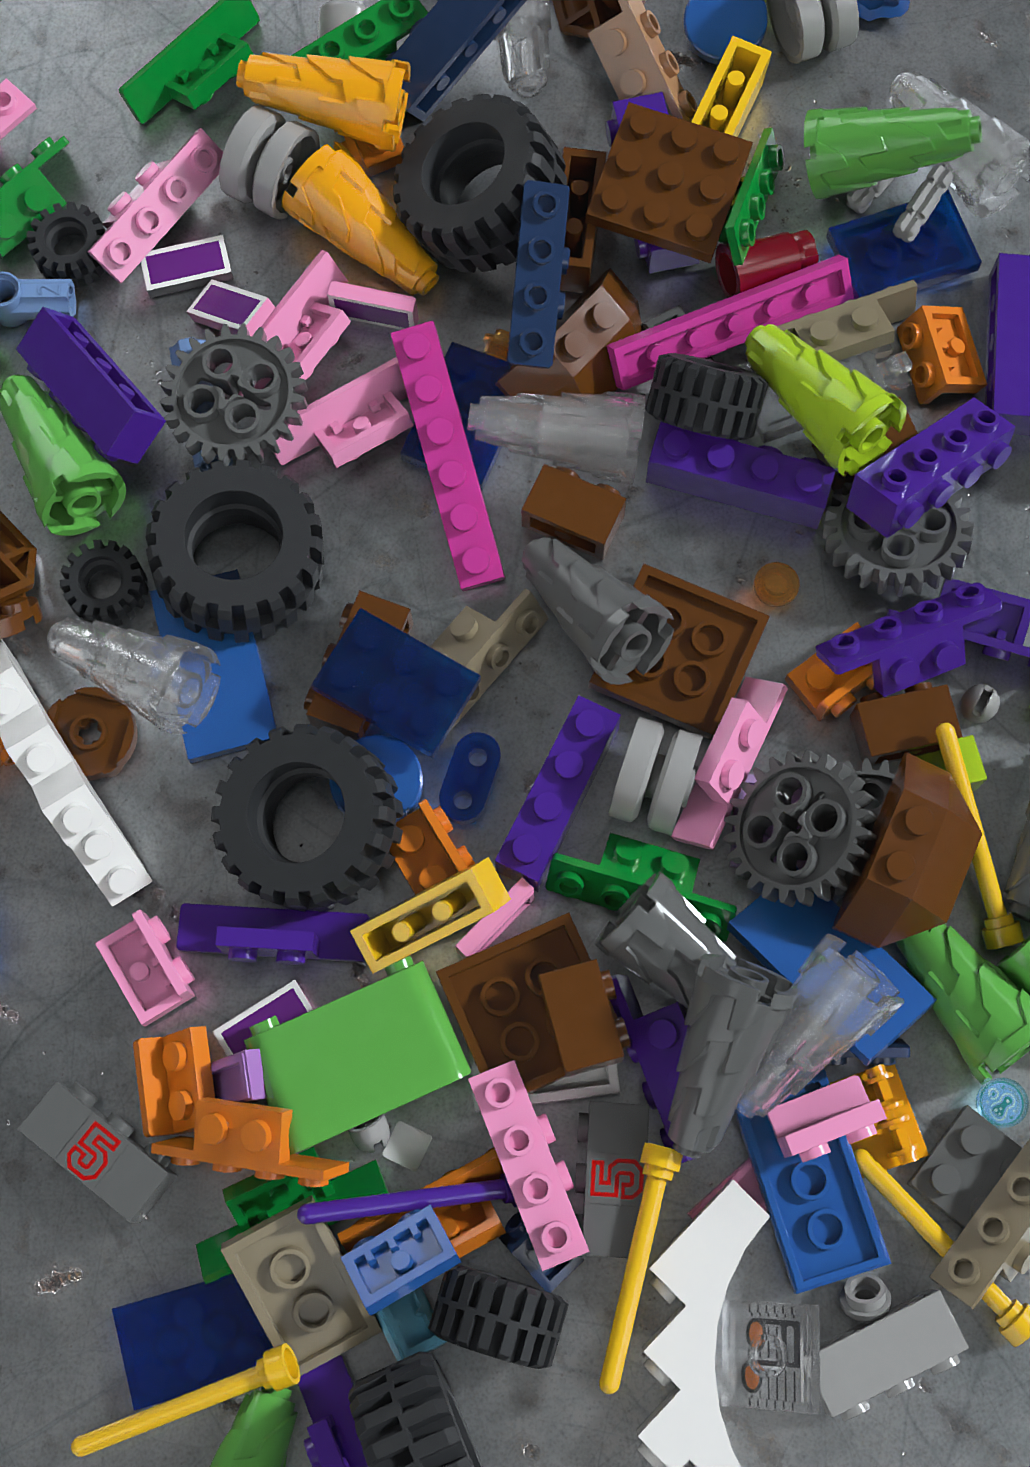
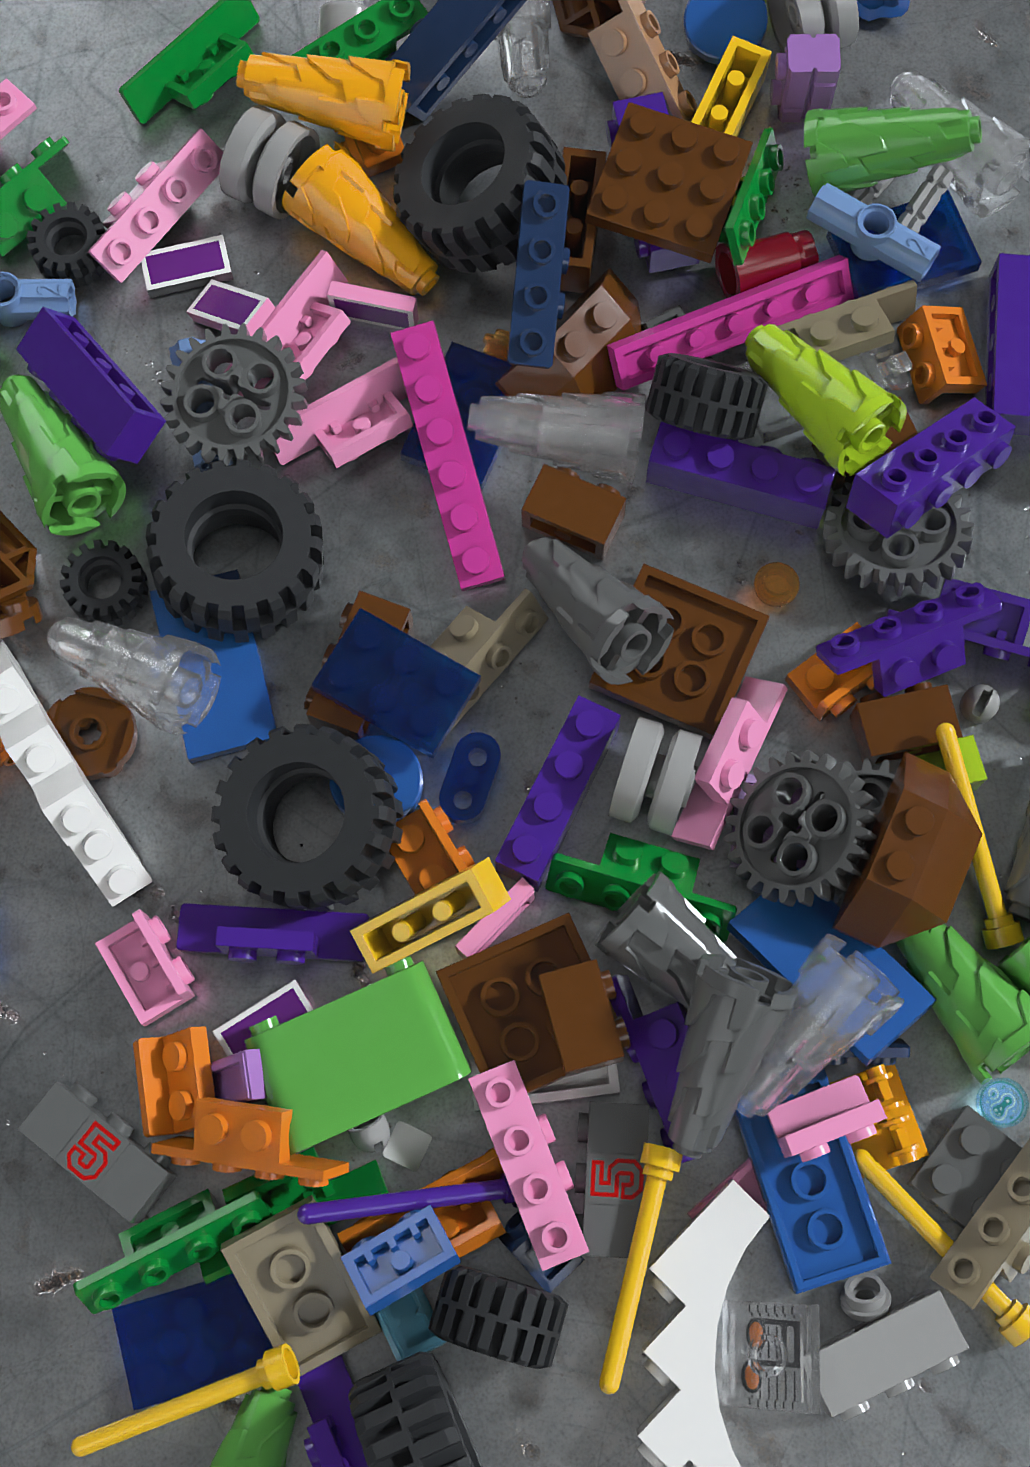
none -> green bracket [73,1188,274,1314]
none -> medium lavender brick [770,34,841,123]
none -> medium blue piece [806,183,941,282]

